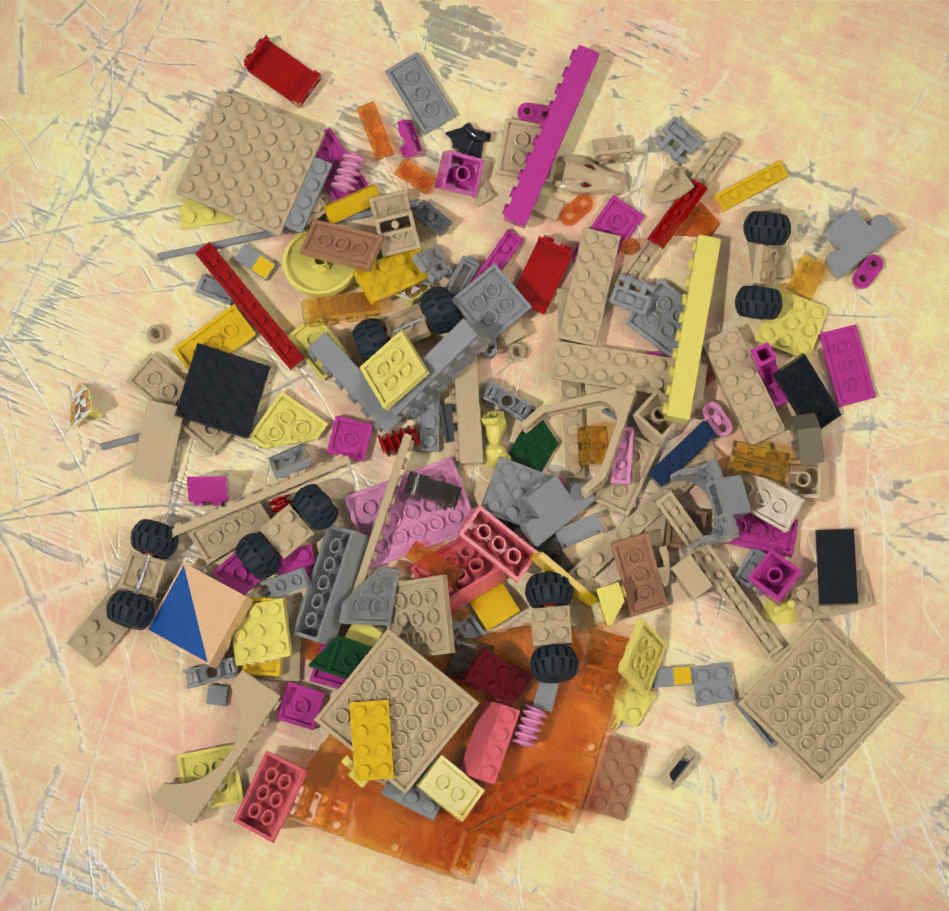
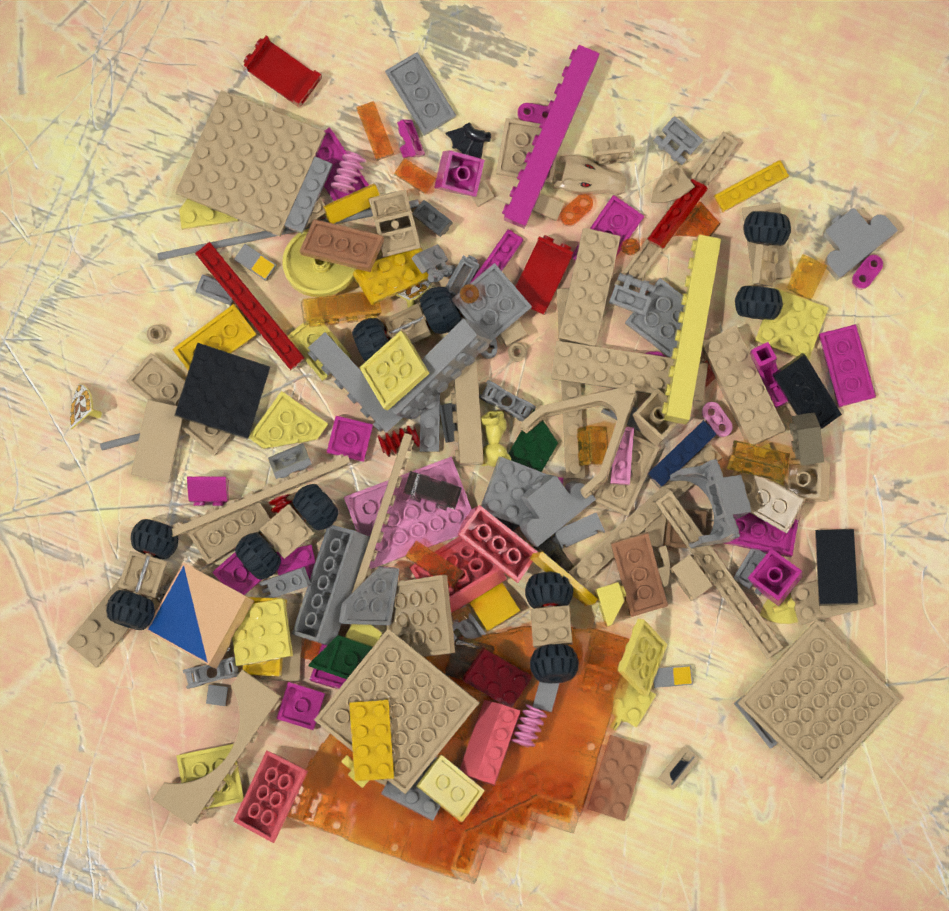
light grey plate [691,662,735,706] -> none
none -> clear orange plate [460,284,479,304]

